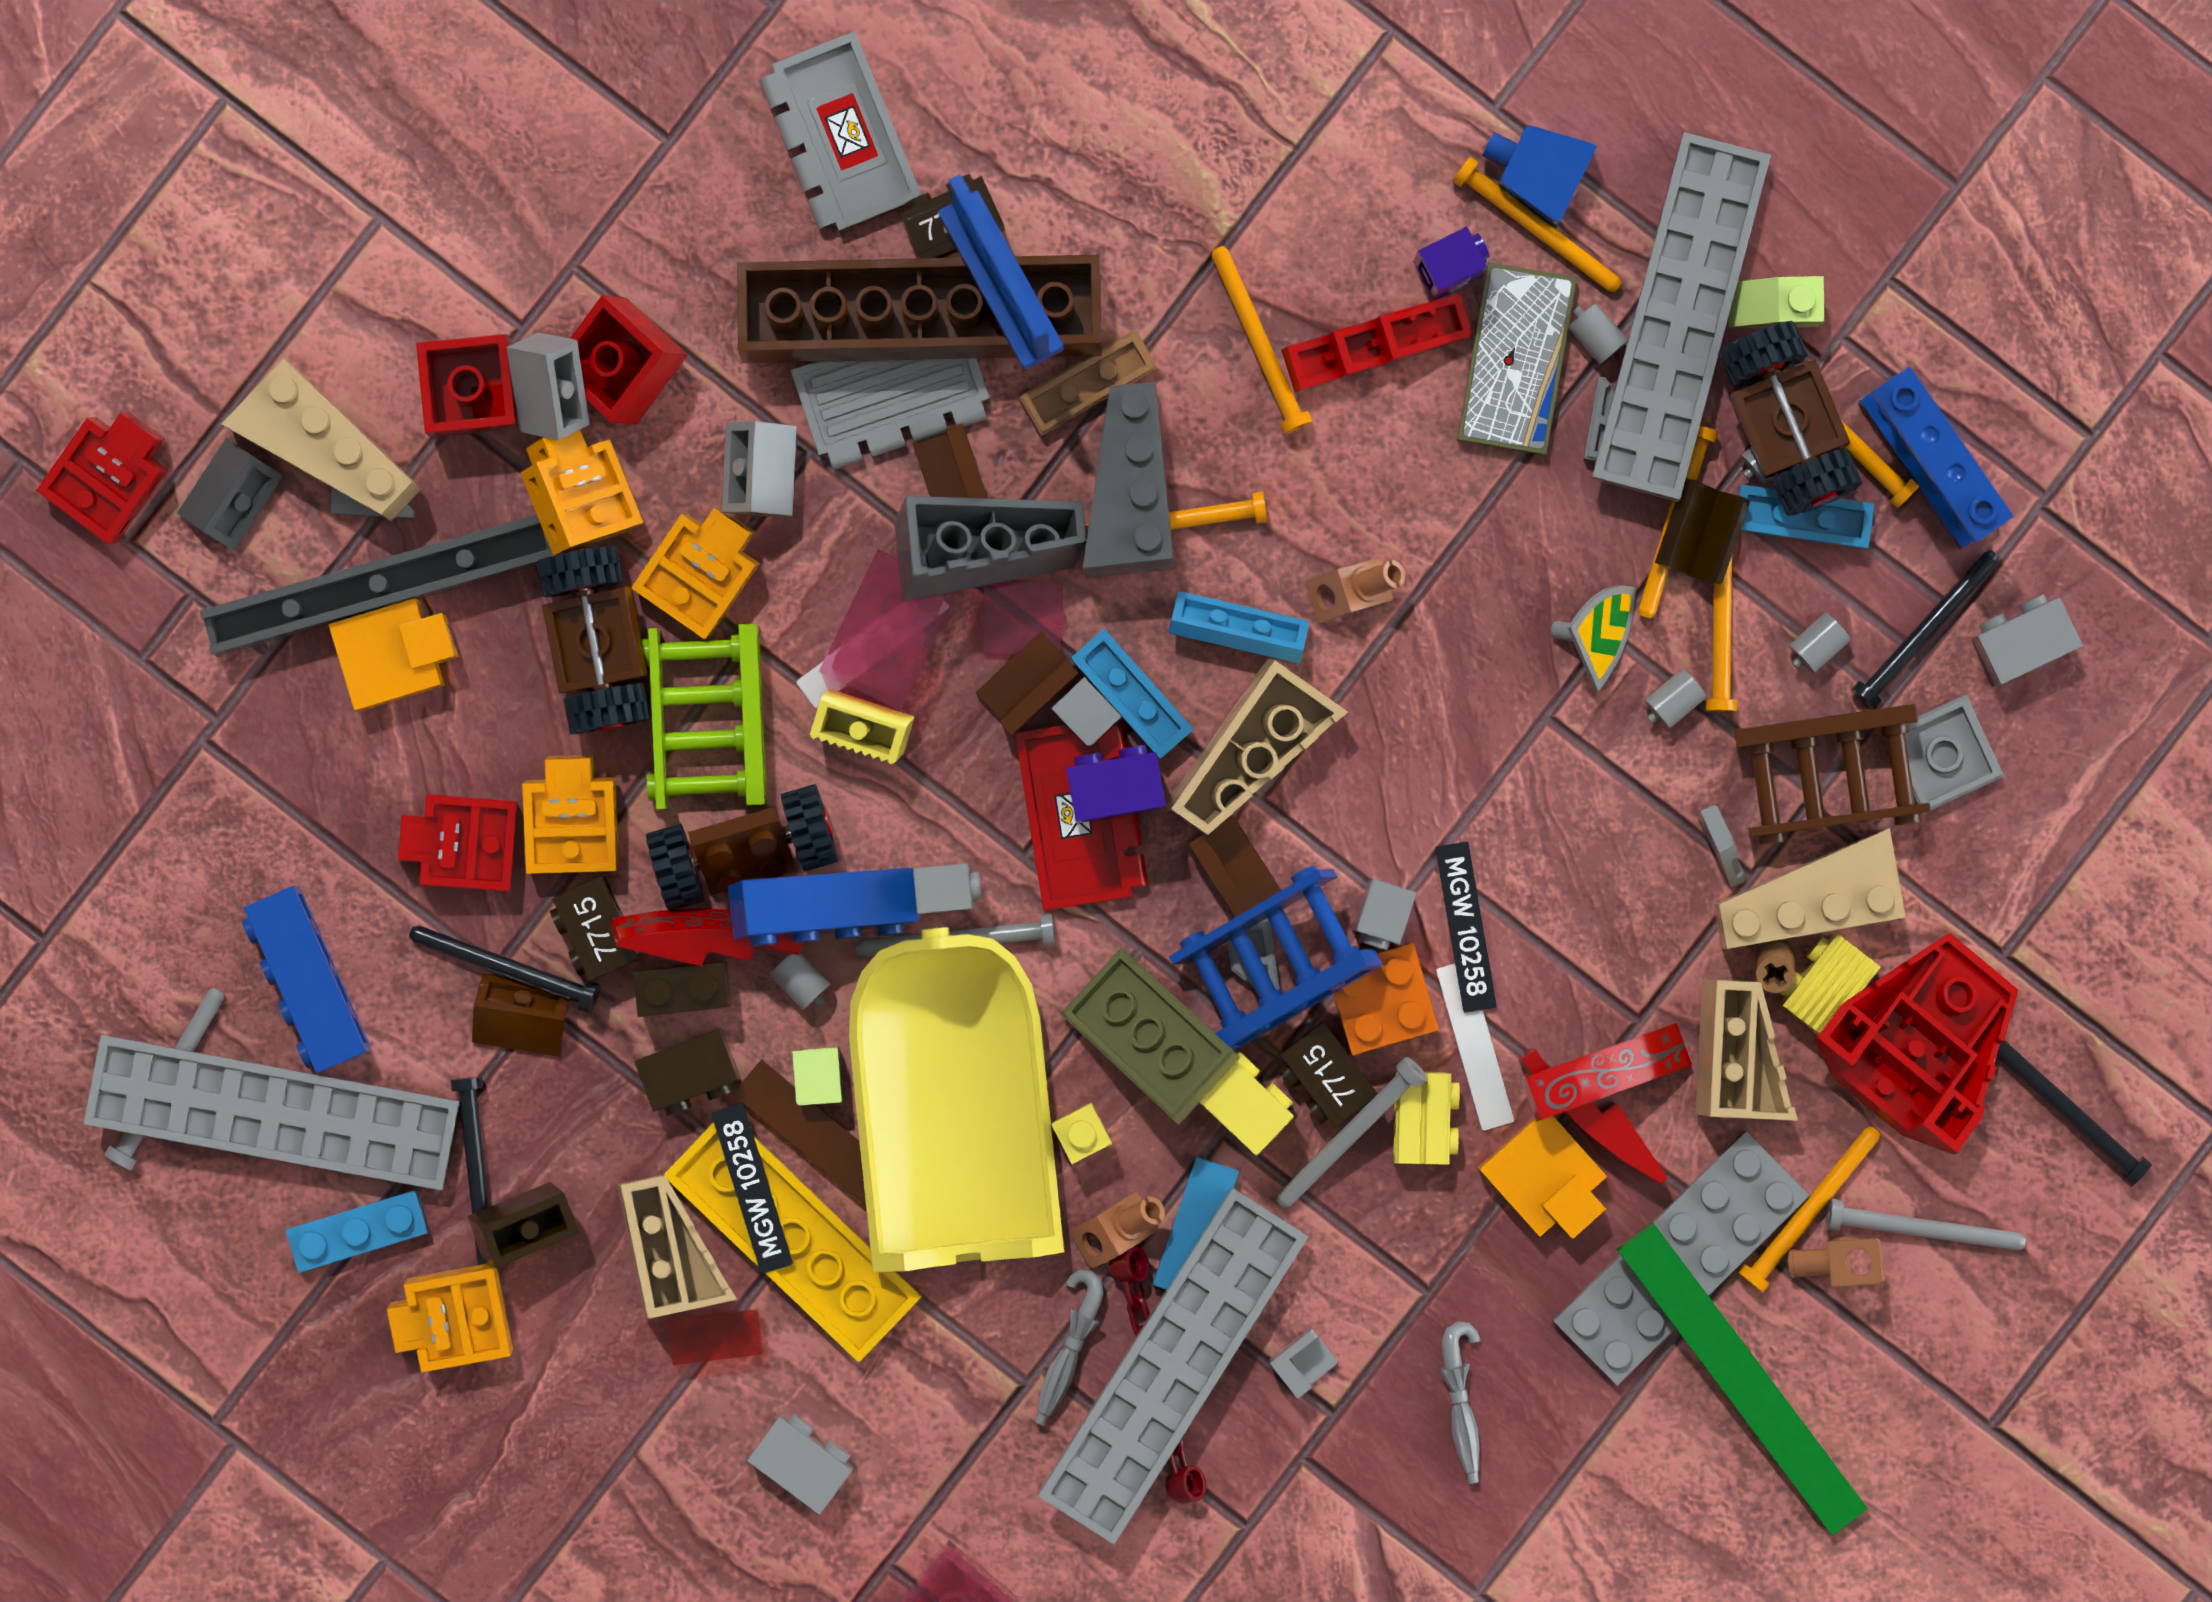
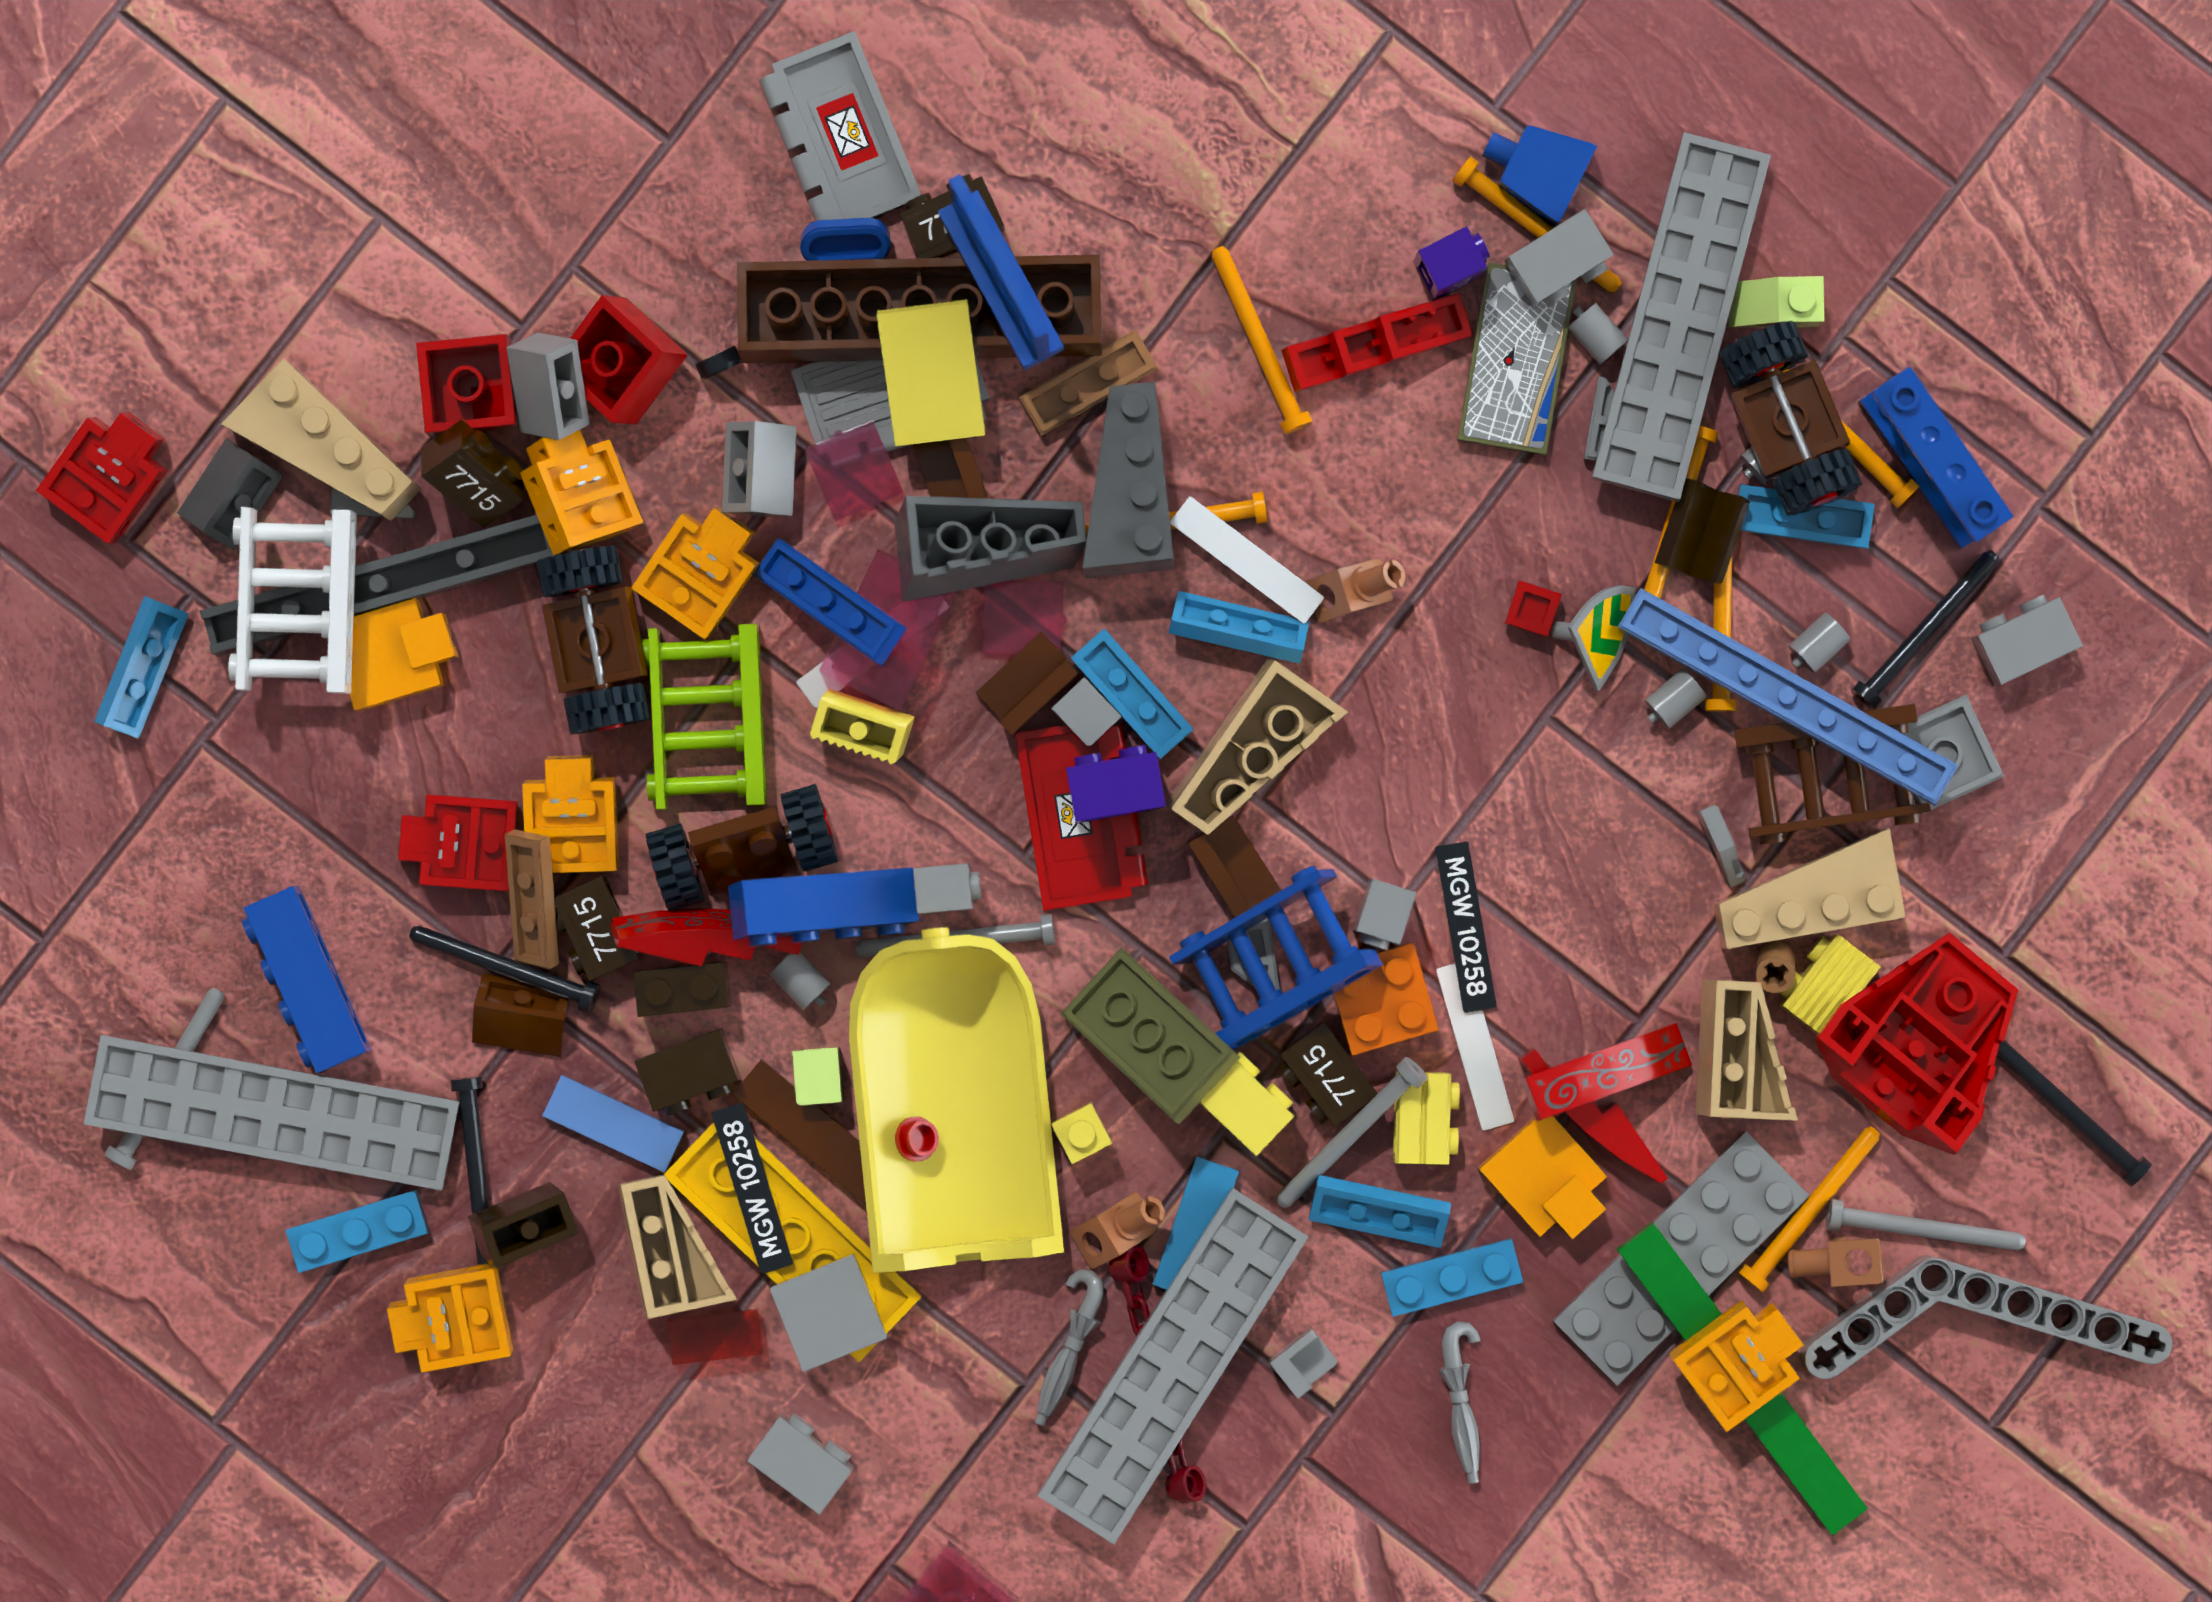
none -> dark azure plate [94,596,189,739]
none -> white fence [228,507,357,694]
none -> dark brown brick [421,419,524,528]
none -> medium nougat tile [505,830,559,969]
none -> medium blue tile [542,1075,685,1173]
none -> black tile [695,346,741,380]
none -> blue tile [753,538,907,666]
none -> light grey tile [769,1253,888,1372]
none -> blue tile [800,218,890,261]
none -> clear pink piece [804,420,903,521]
none -> light yellow tile [877,300,985,446]
none -> red plate [895,1116,939,1162]
none -> white sticker [1170,497,1324,623]
none -> dark azure plate [1308,1175,1451,1248]
none -> dark azure plate [1380,1238,1523,1317]
none -> light grey brick [1504,209,1614,308]
none -> red plate [1504,580,1562,638]
none -> medium blue tile [1618,588,1958,806]
none -> light orange piece [1669,1300,1804,1432]
none -> light grey beam [1800,1255,2173,1379]

